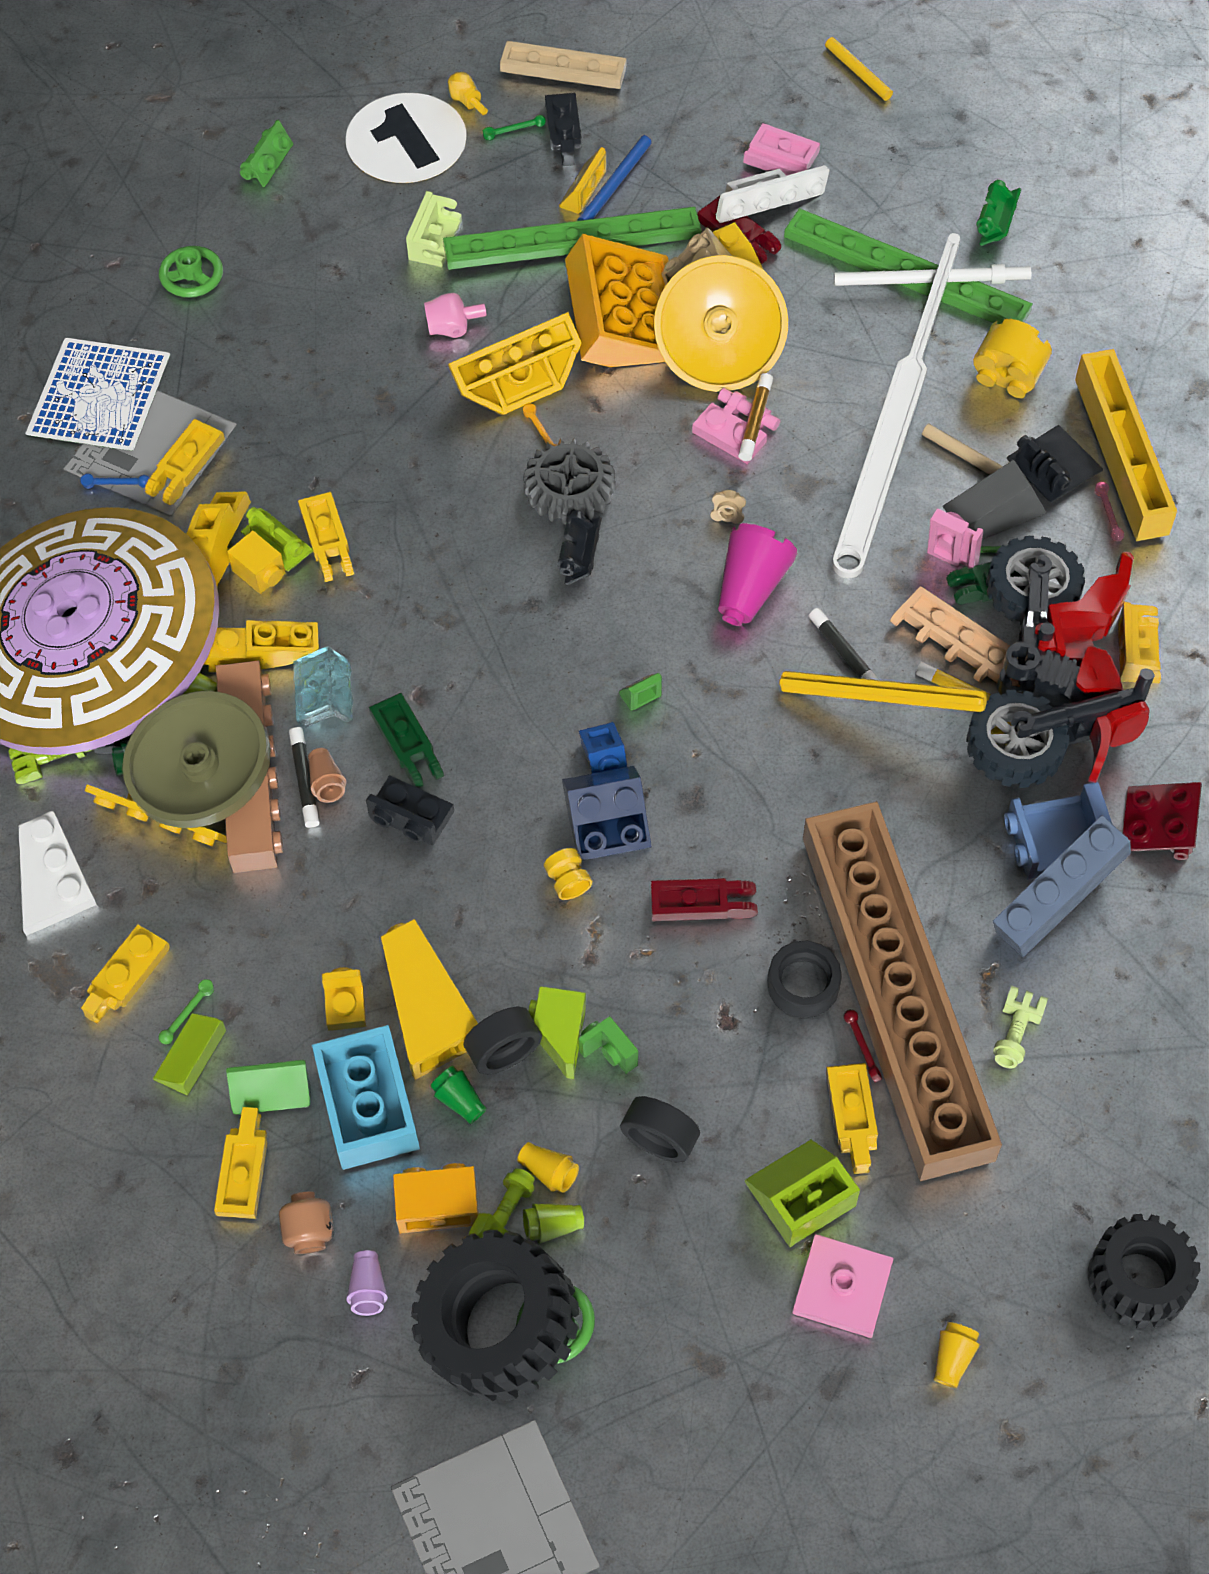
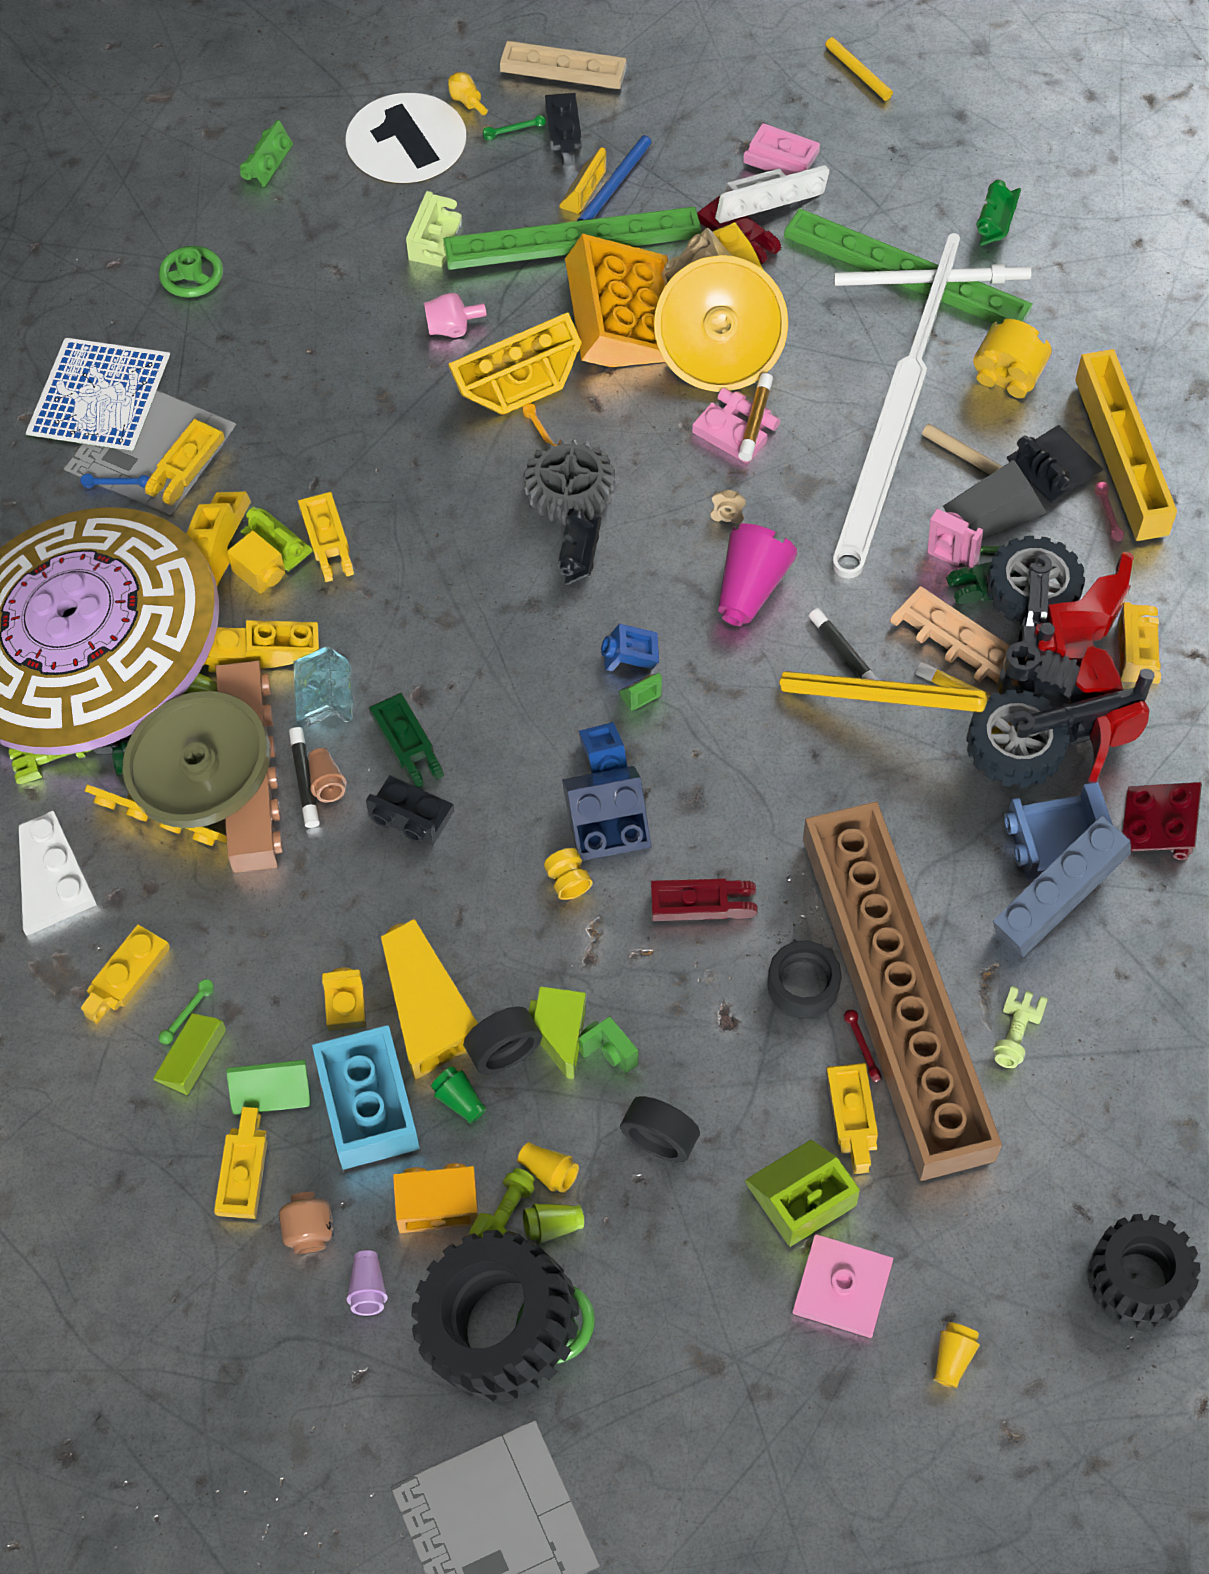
none -> blue bracket [601,623,659,671]

